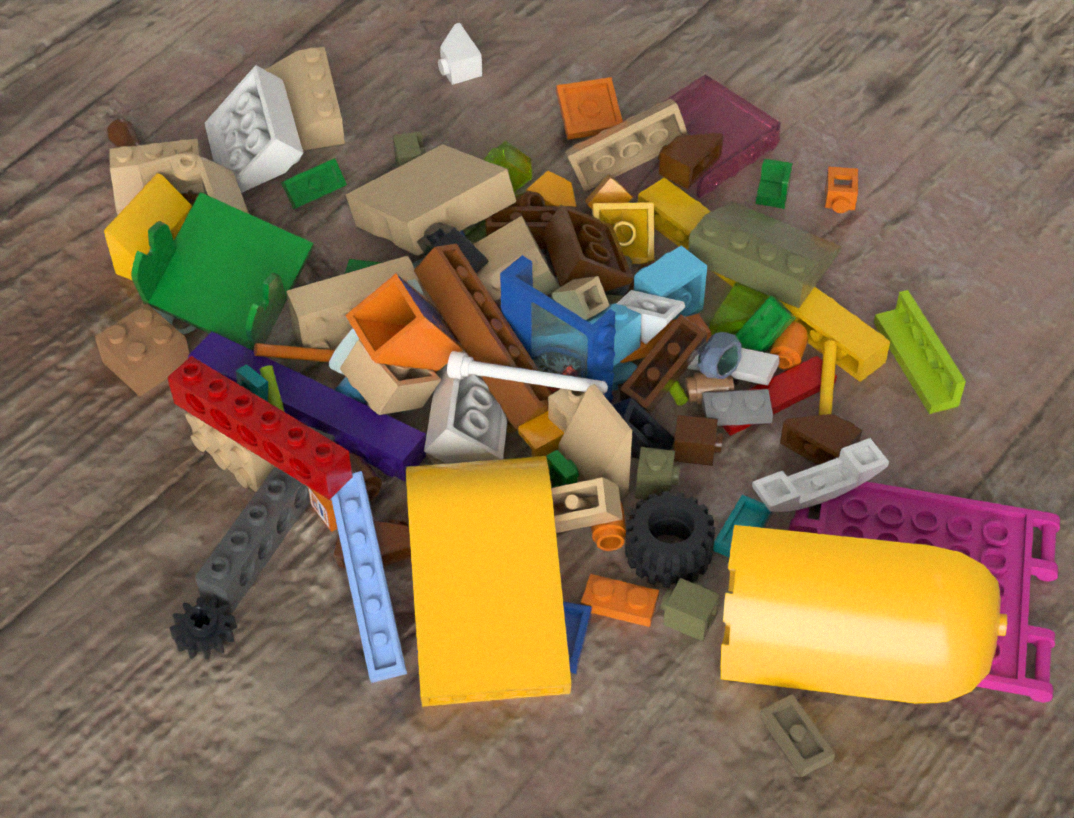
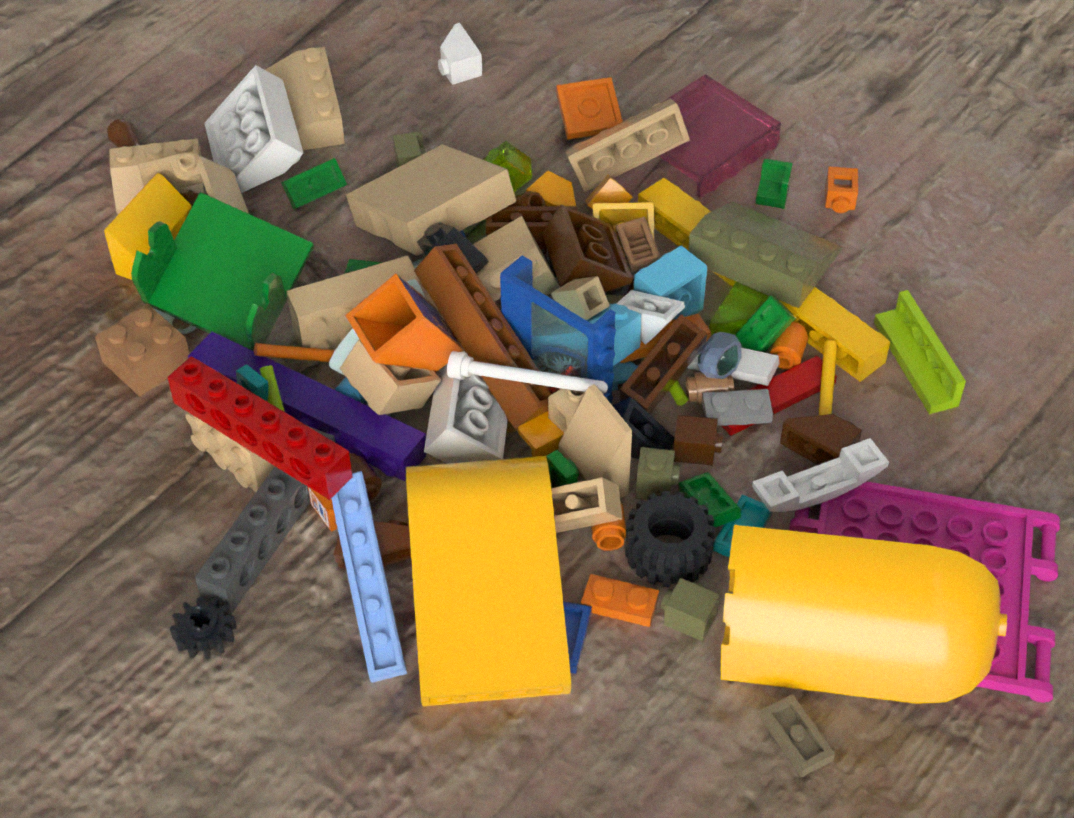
reddish brown slope [658,132,724,189] -> none
none -> medium nougat slope [615,217,661,272]
none -> green plate [678,472,741,528]

